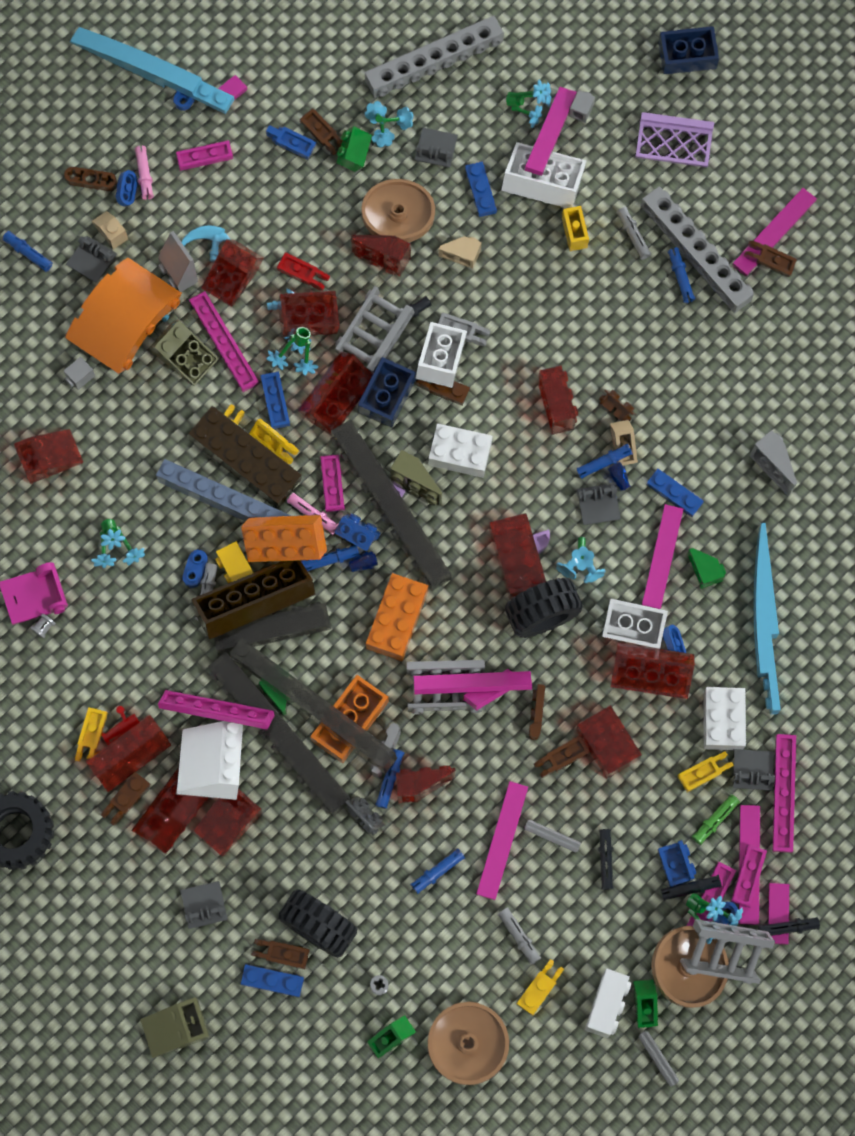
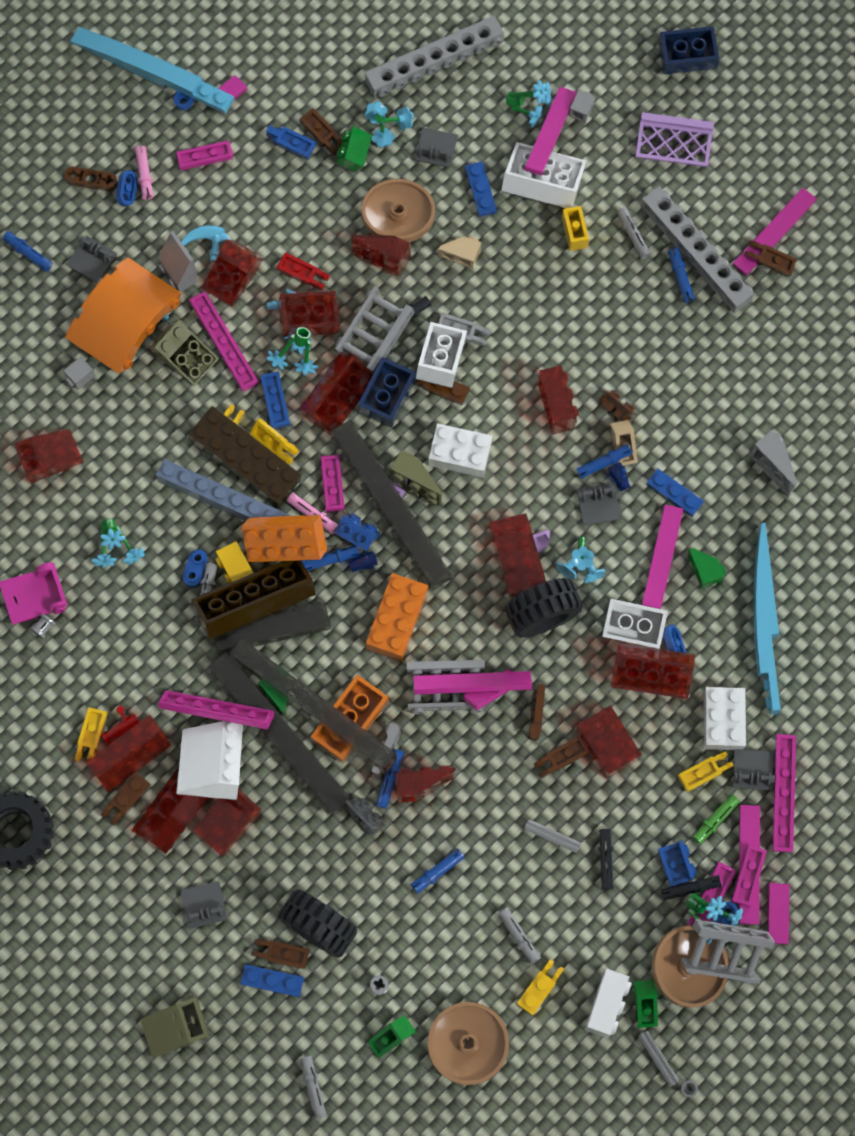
tan slope [92,211,128,249] -> none
dark pink tile [476,781,528,900] -> none
black pin [758,917,820,936] -> none
none -> light grey pin [299,1056,327,1119]
none -> light grey hinge [681,1080,698,1097]

